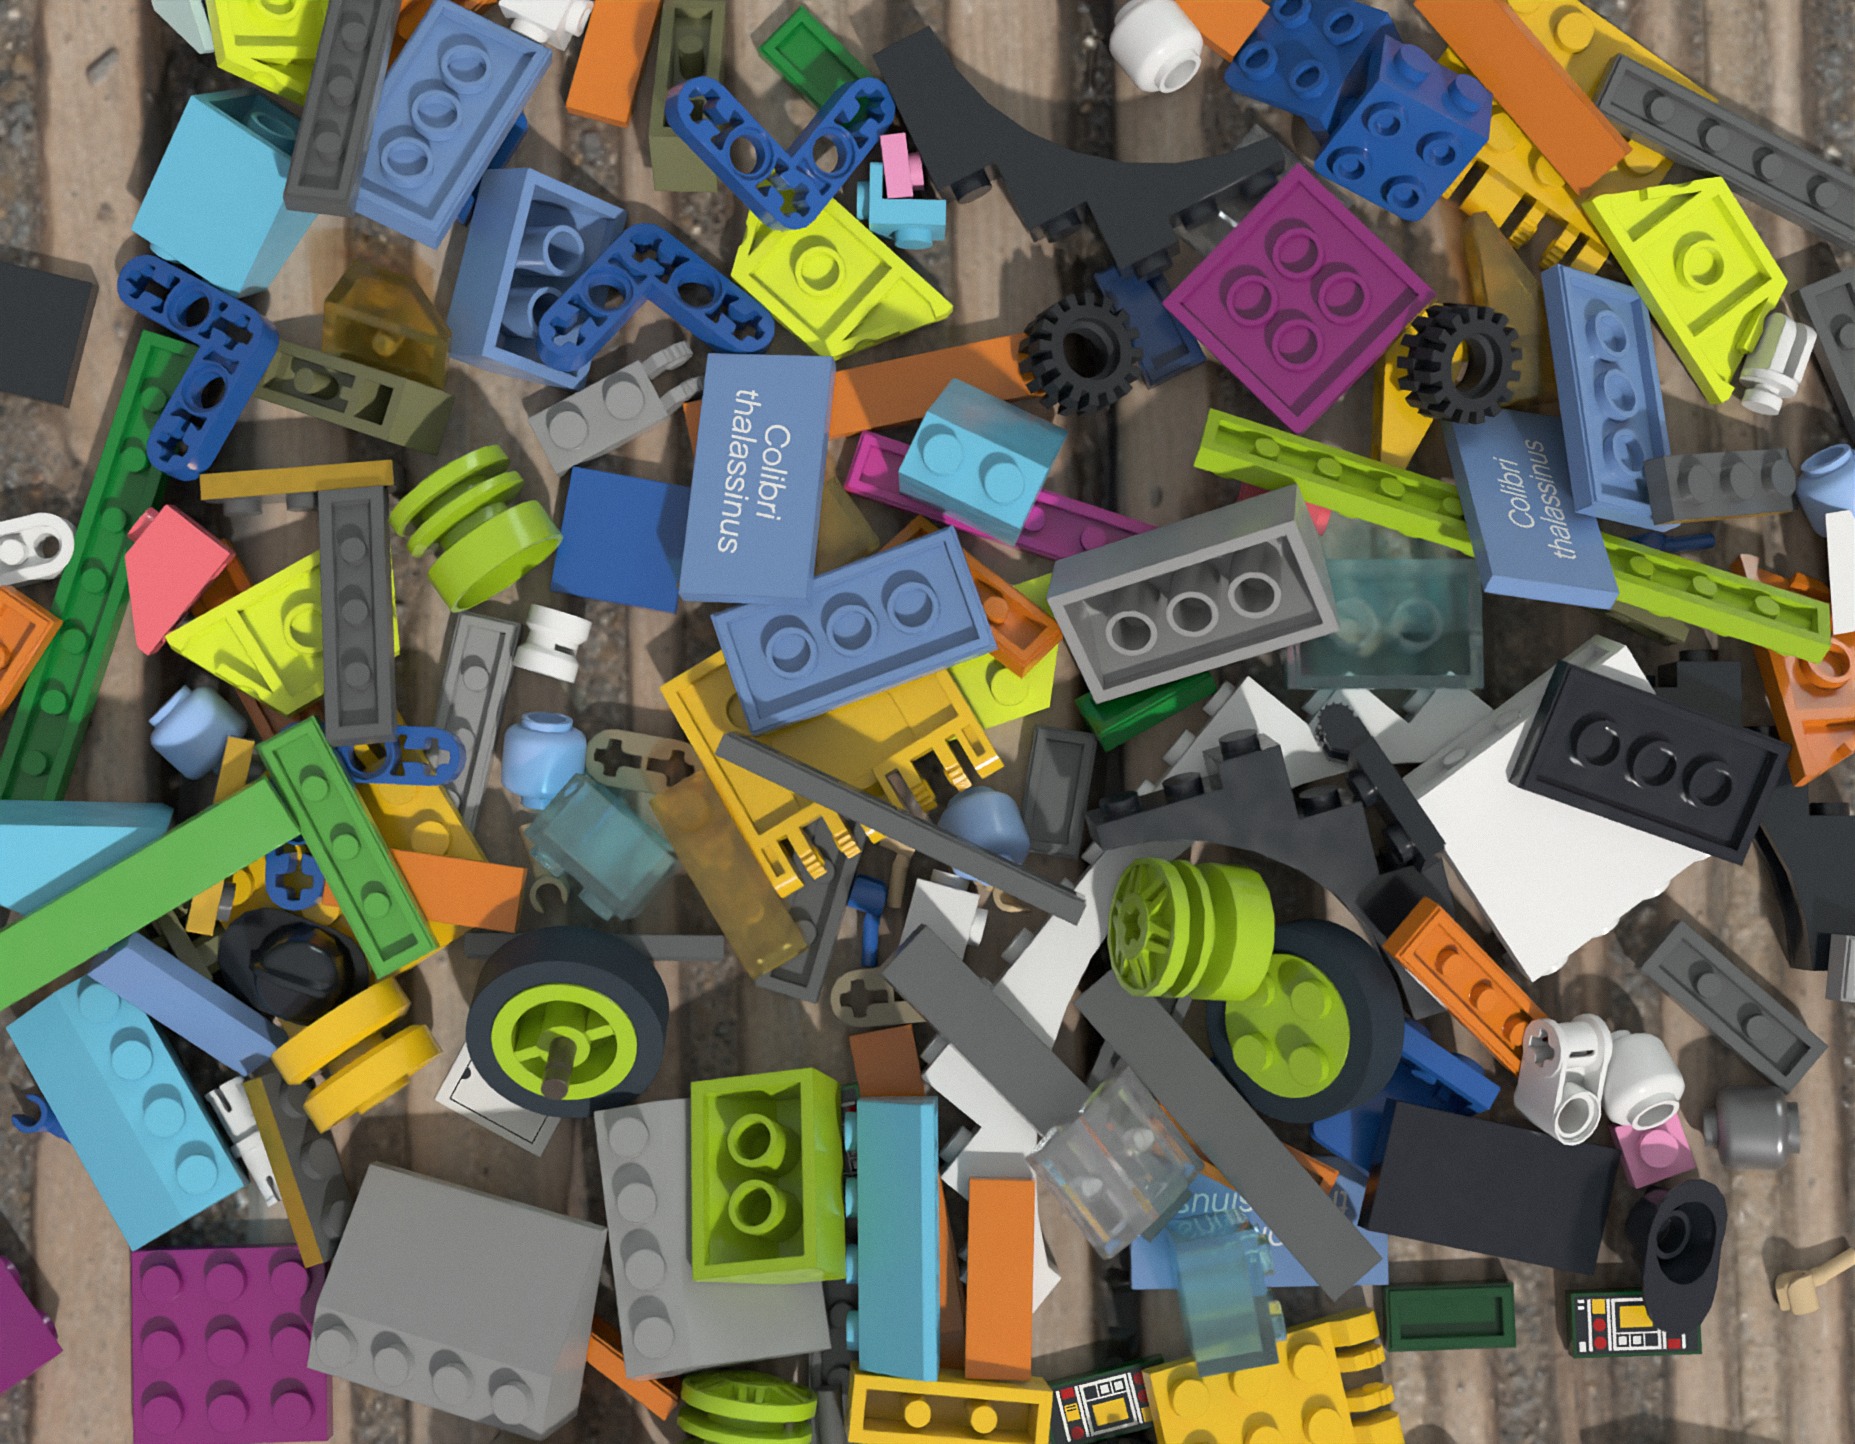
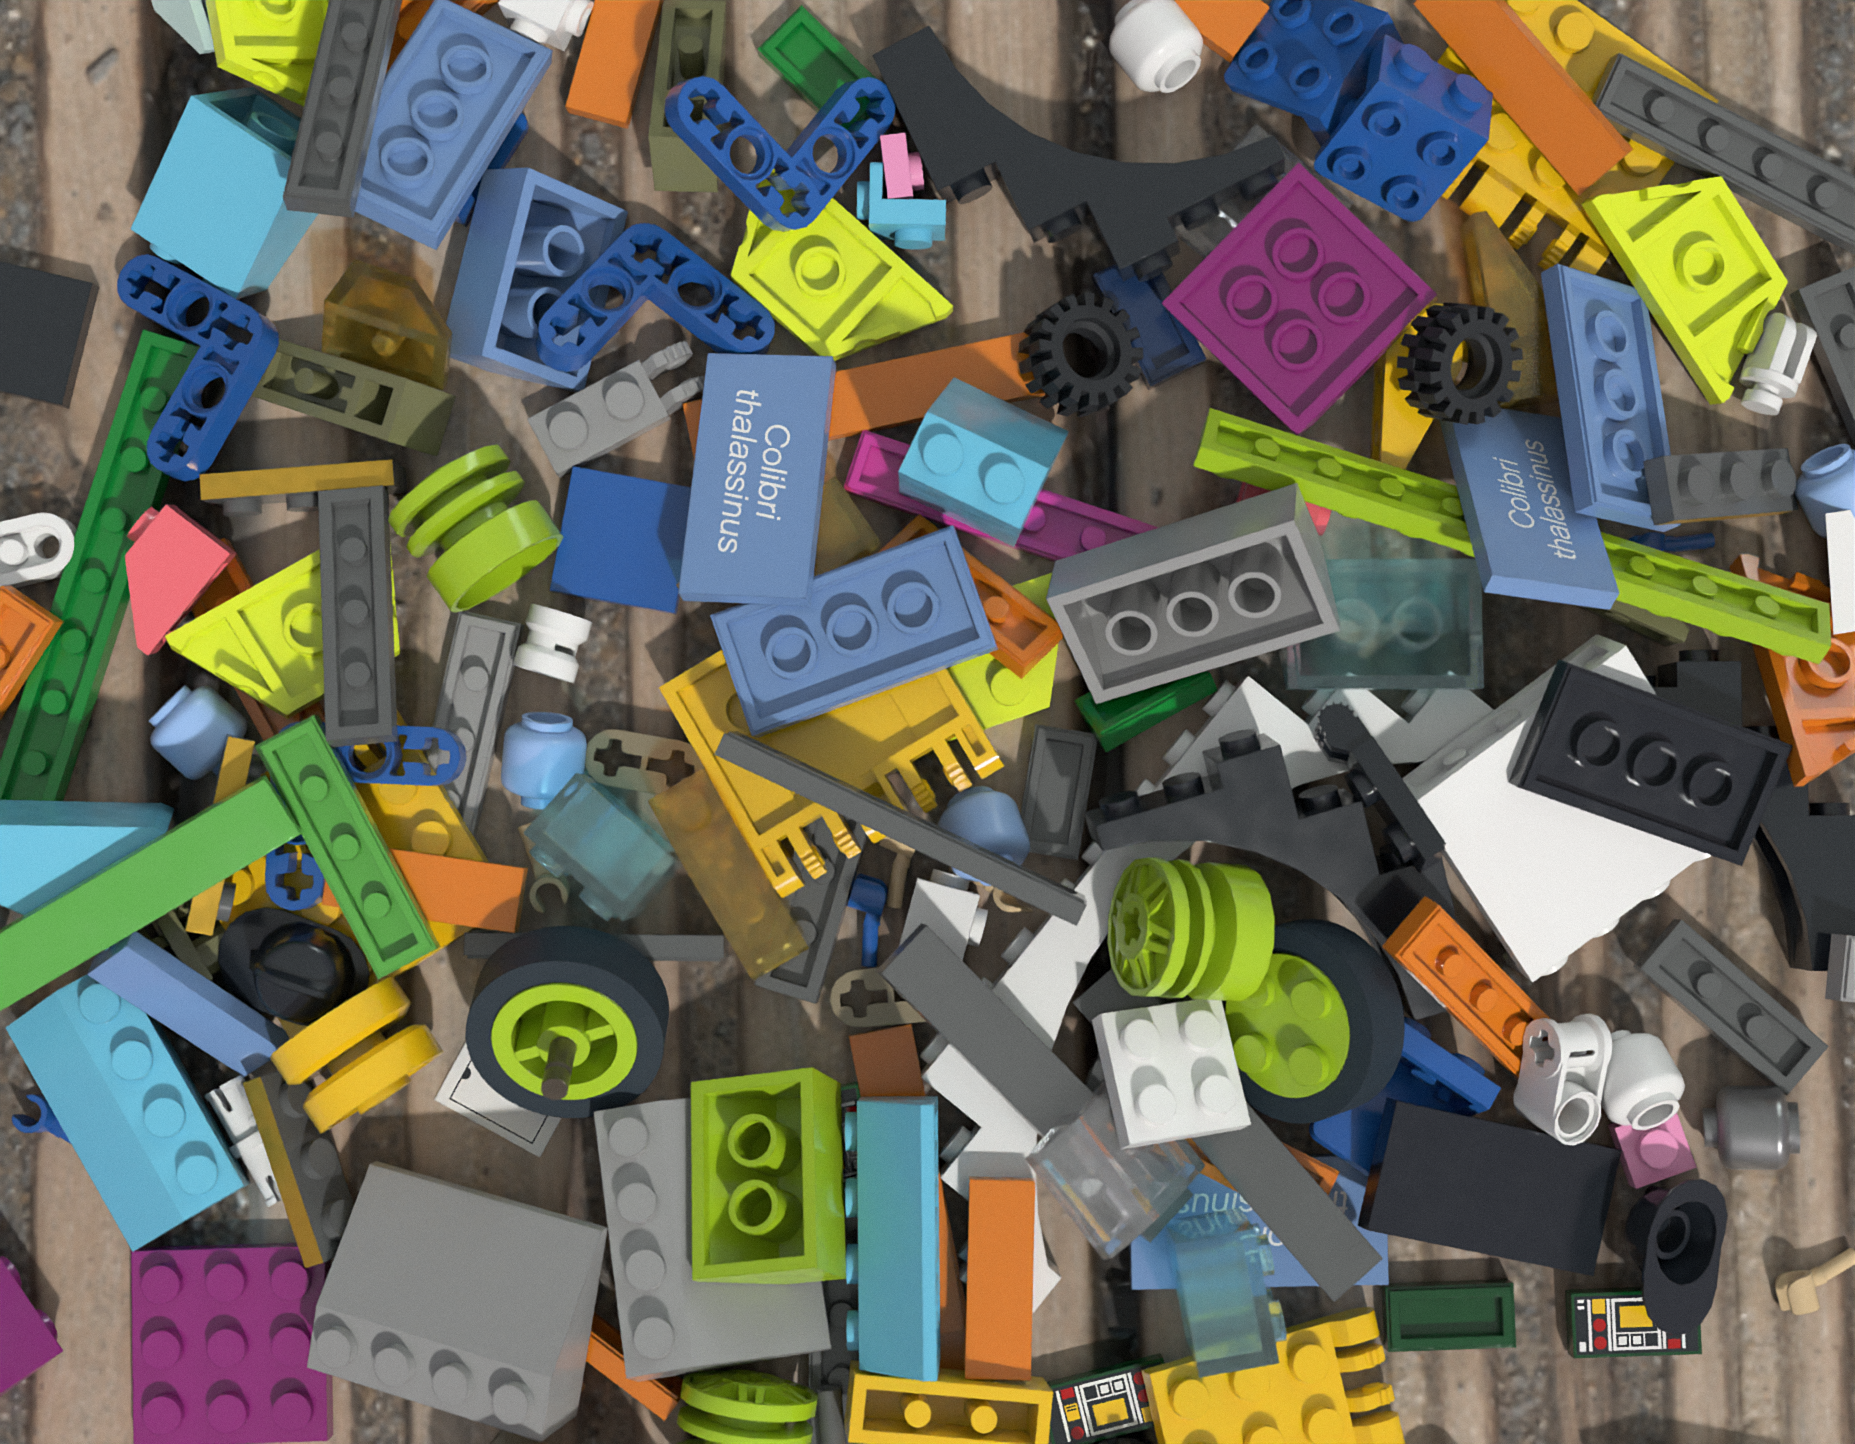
none -> white plate [1092,1000,1251,1149]

